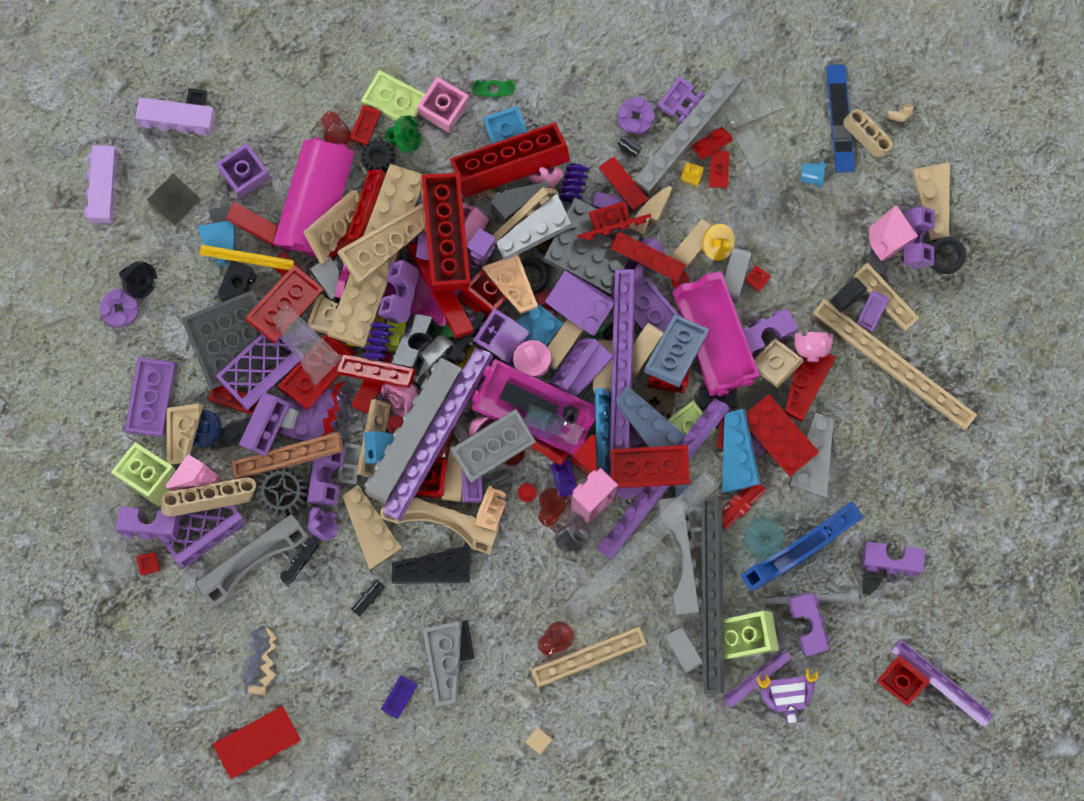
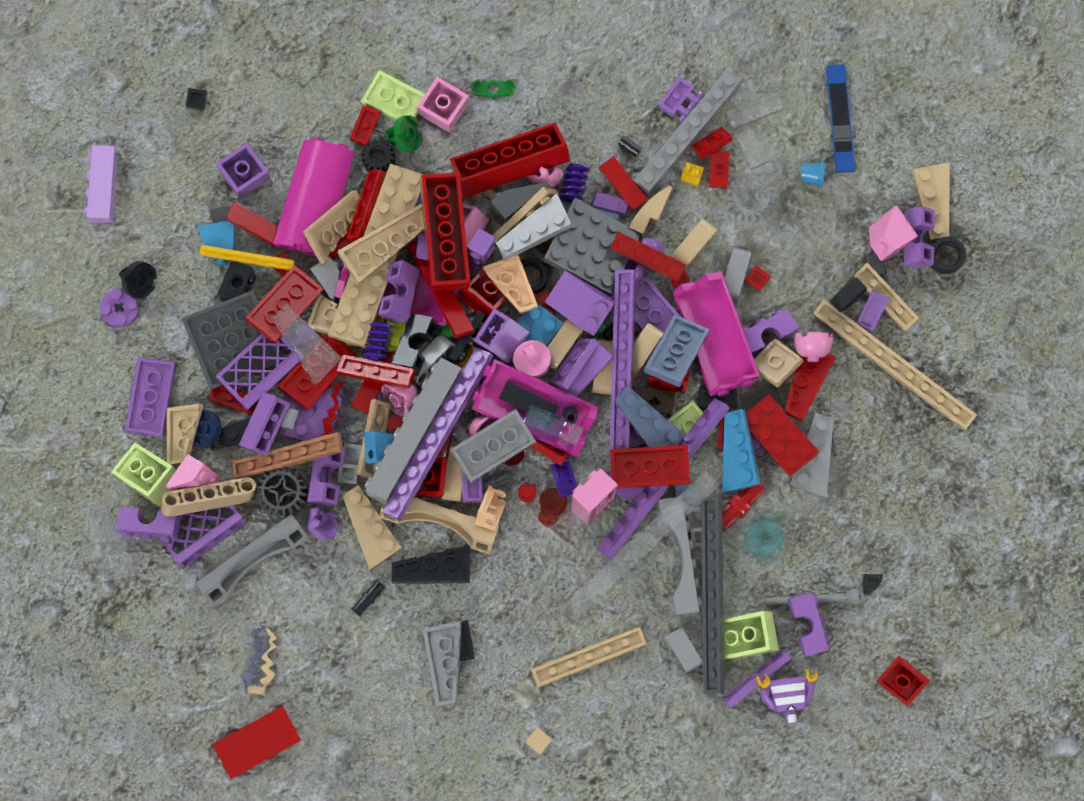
lavender brick [135,97,215,136] -> none
red tile [136,552,160,576] -> none
clear smoke plate [147,174,201,226] -> none
black plate [280,536,321,585] -> none
clear red hair [321,111,351,145] -> none
dark purple plate [381,675,418,720] -> none
dark azure plate [483,106,528,144] -> none
clear red hair [538,621,574,656] -> none
flat silver hair [554,523,590,555] -> none
red slope [572,435,597,477] -> none
red bracket [577,201,652,241] -> none
dark azure wing [595,388,611,472] -> none
medium lavender plate [617,97,655,135] -> none
yellow piece [702,223,735,261] -> none
blue arch [740,501,864,592] -> none
tan beam [843,109,893,157] -> none
medium lavender arch [862,541,925,577] -> none
tan arm [886,104,914,122] -> none
medium lavender tile [891,639,993,727] -> none

